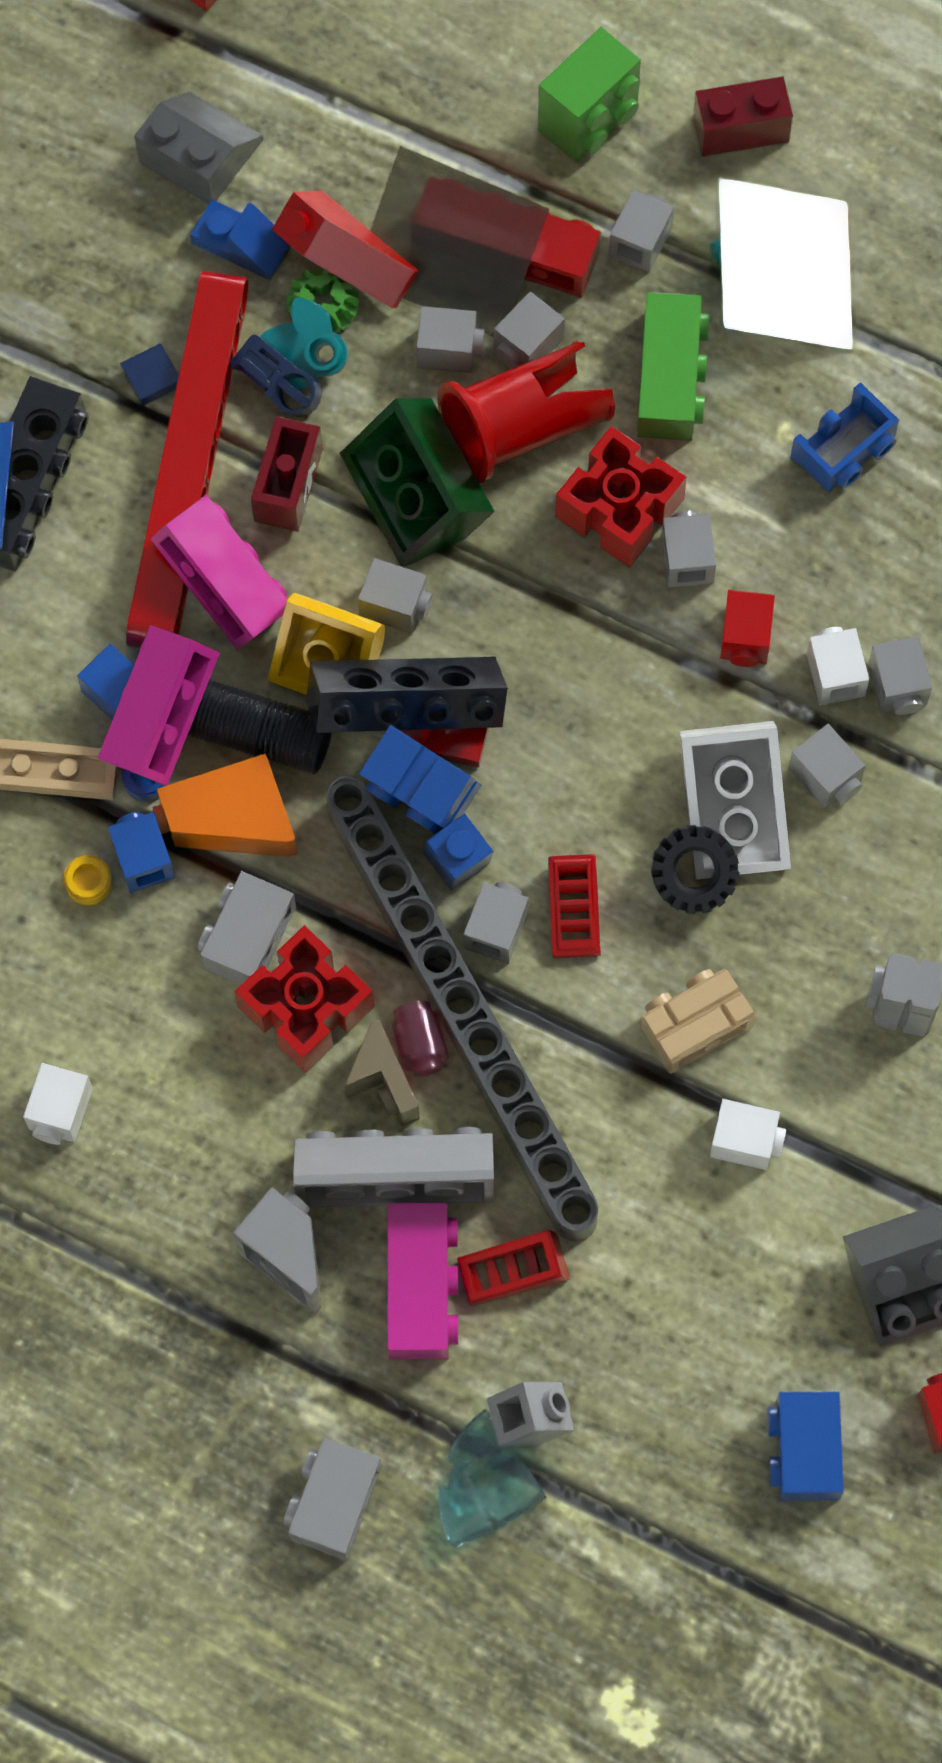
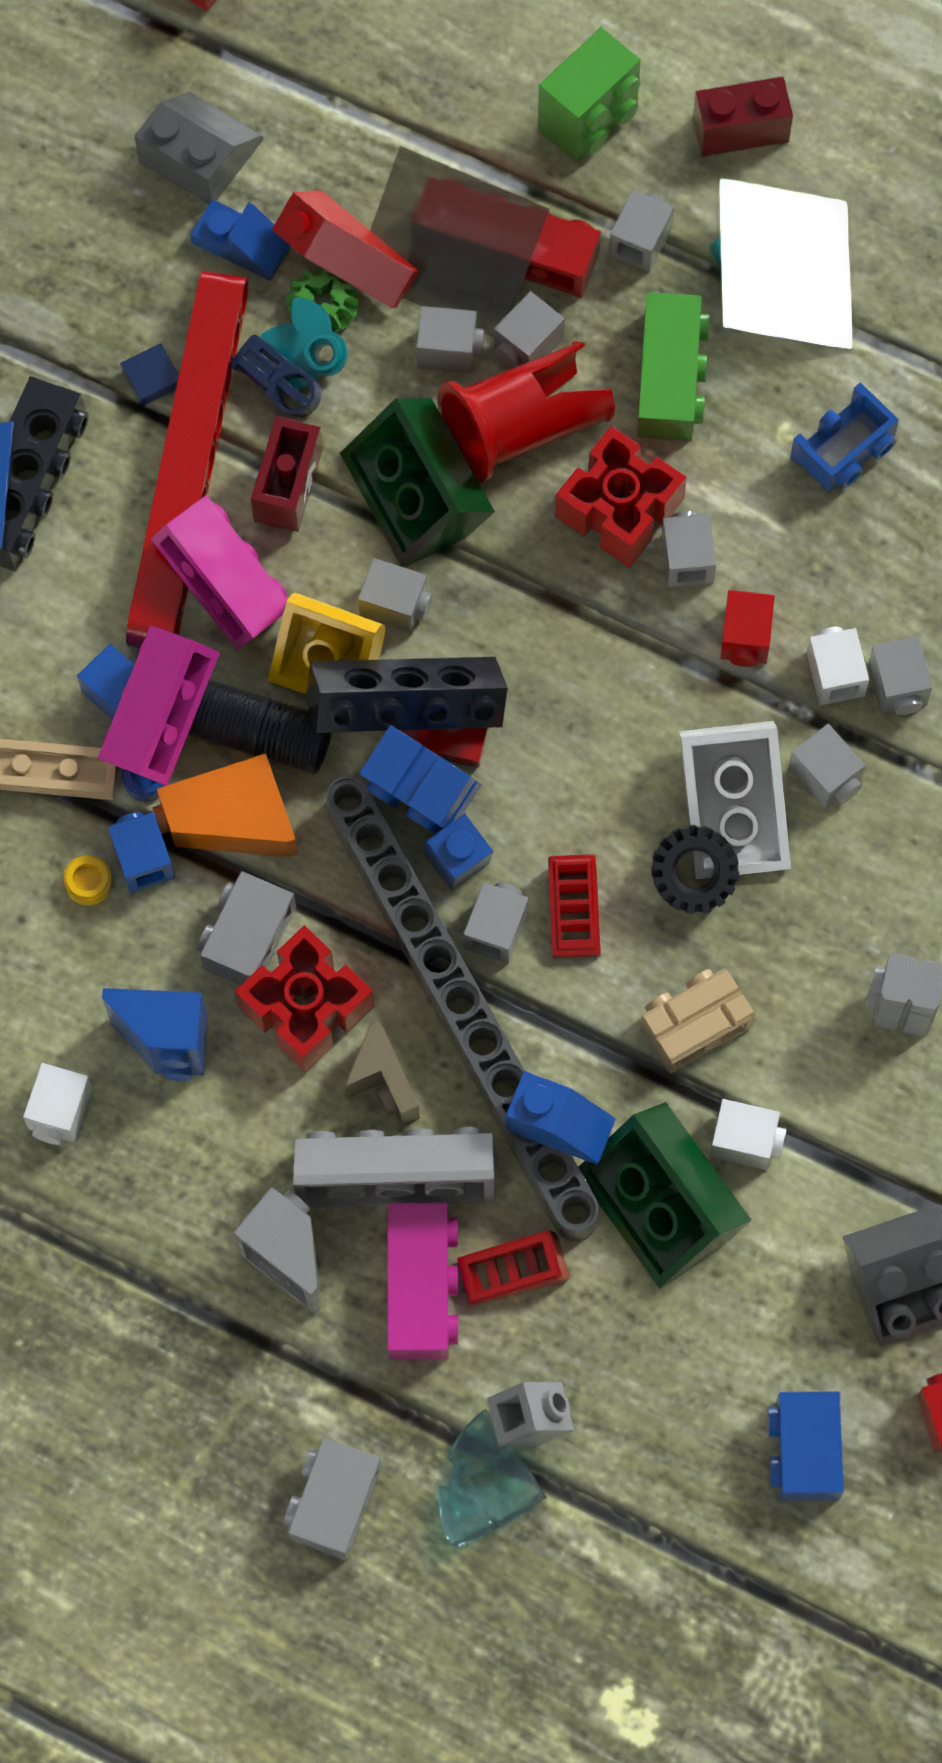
clear pink brick [391,1001,449,1077] -> none
none -> blue slope [102,988,208,1081]
none -> blue slope [506,1071,616,1165]
none -> dark green slope [578,1102,752,1289]

